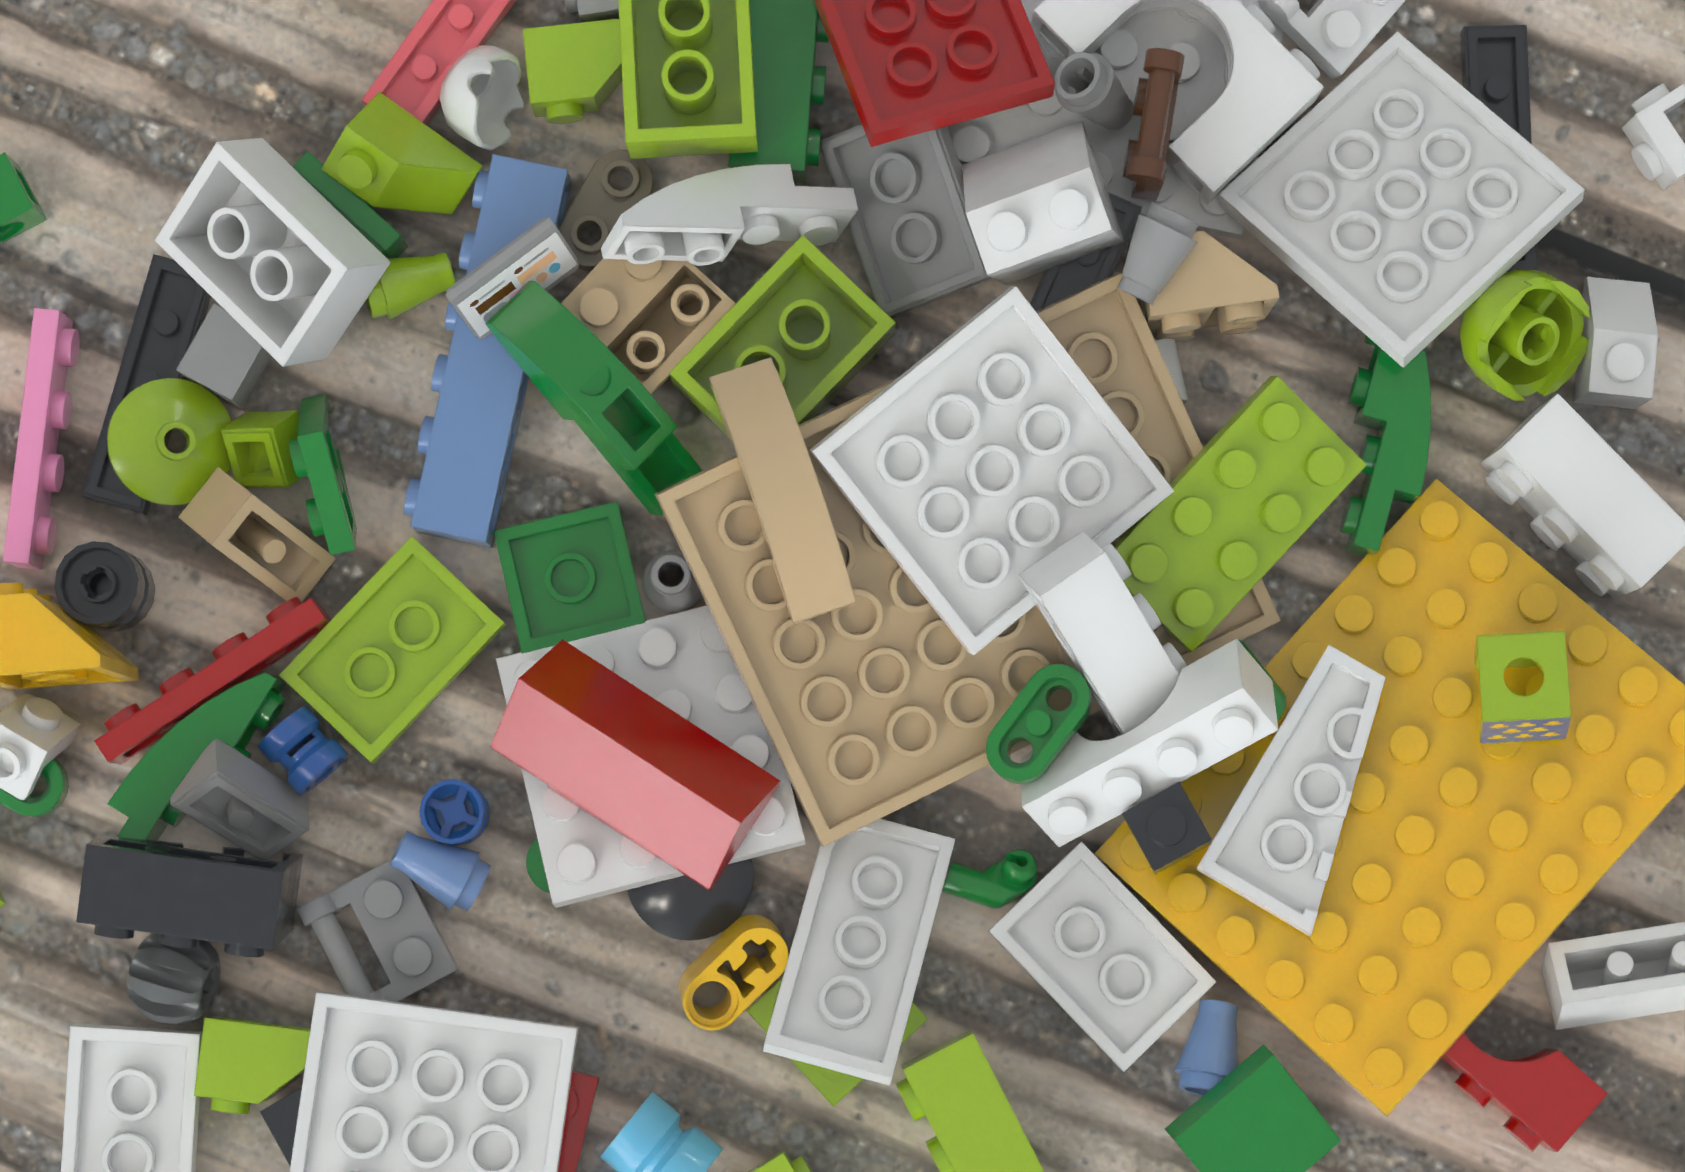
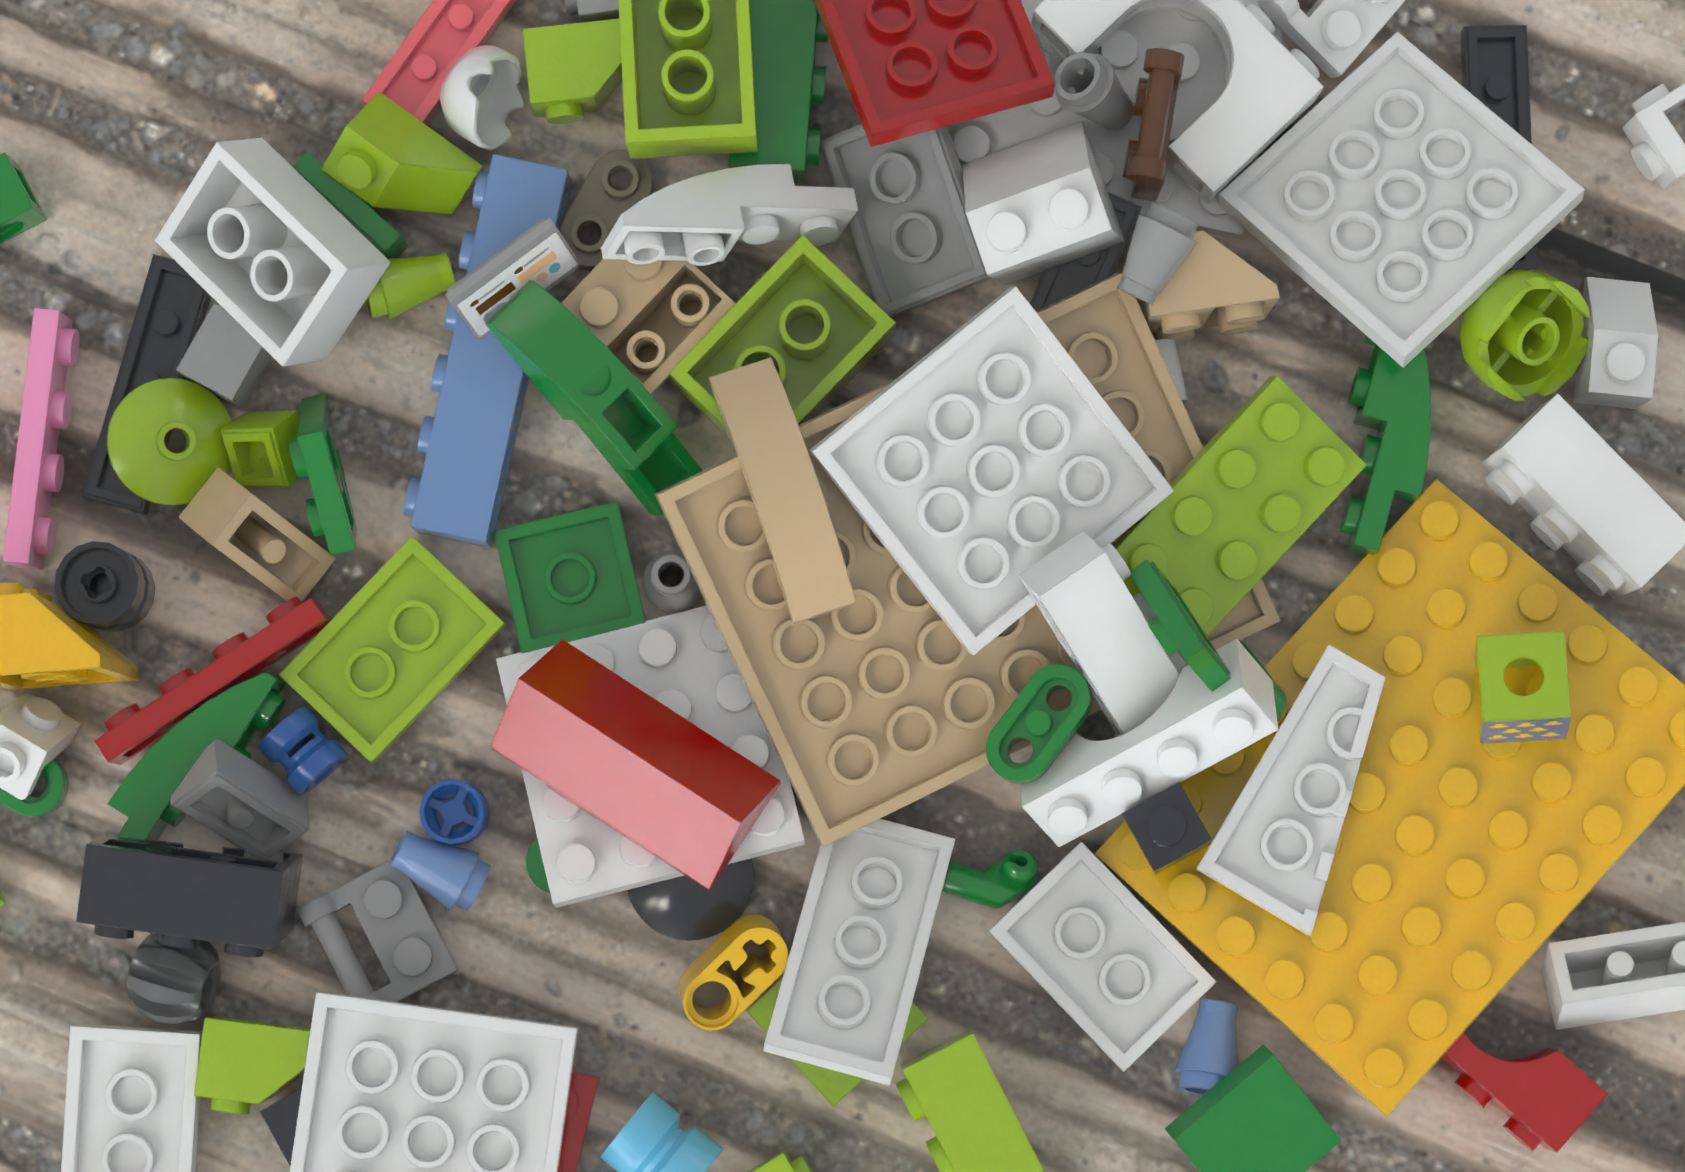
none -> green plate [1130,559,1231,691]

